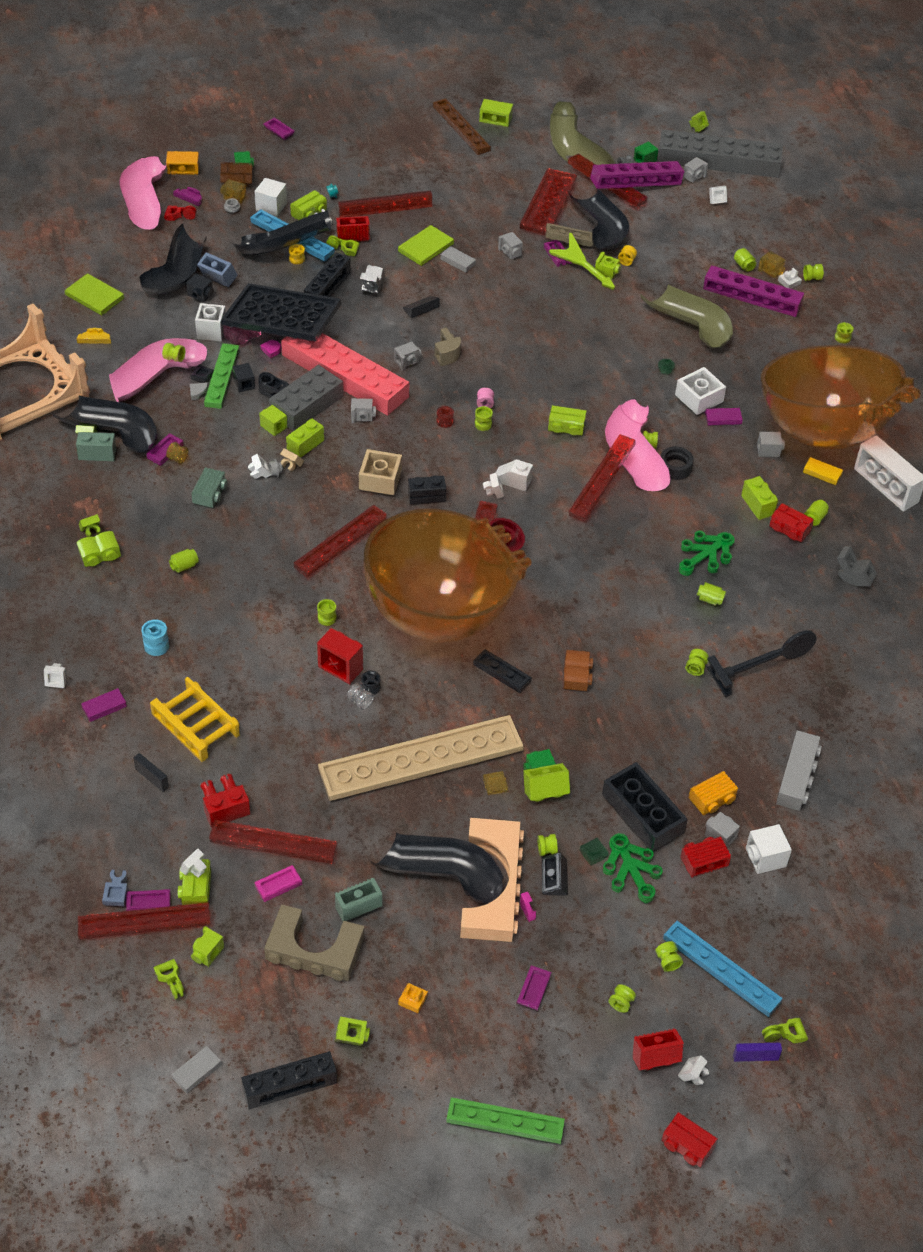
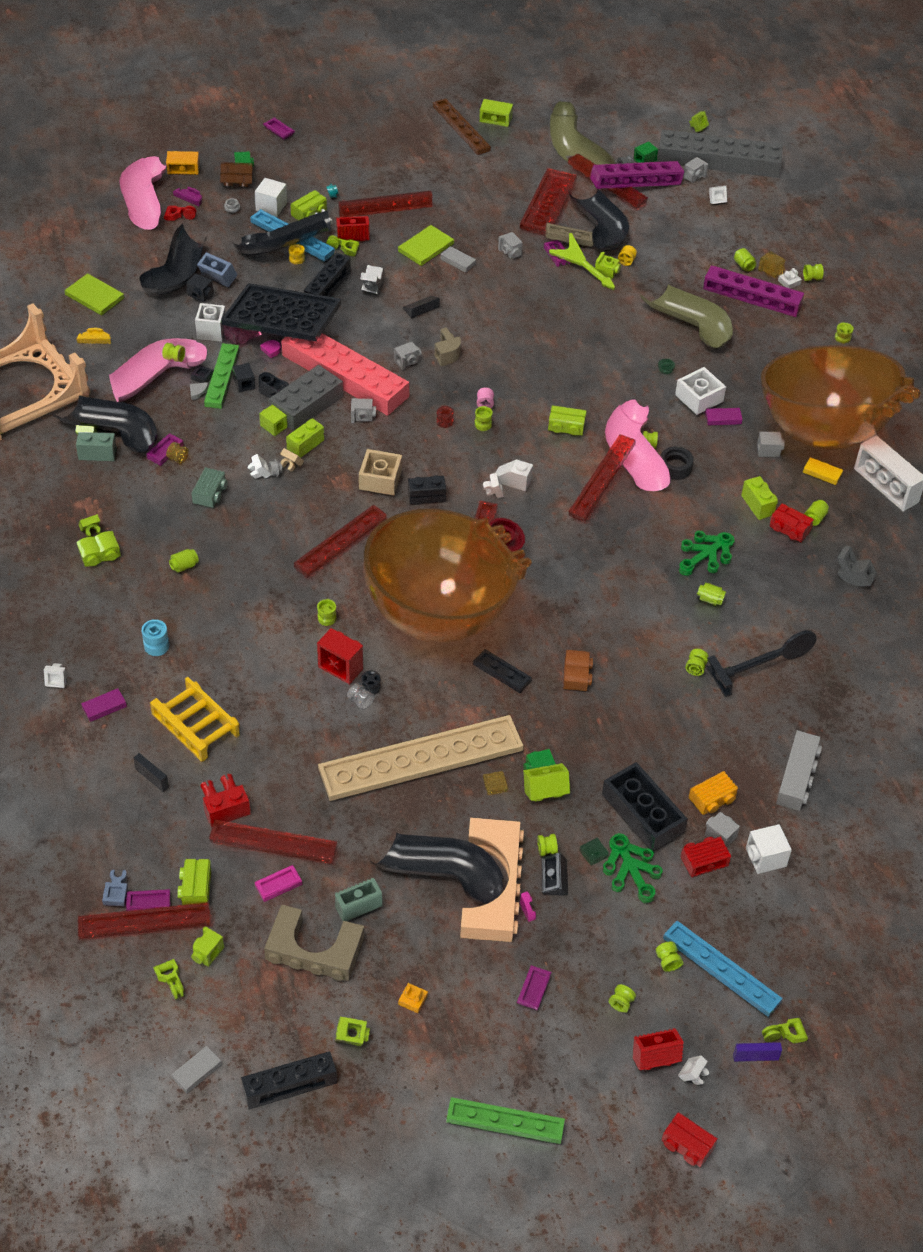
white tile [180,849,206,877] -> none
clear yellow brick [220,179,246,204] -> none

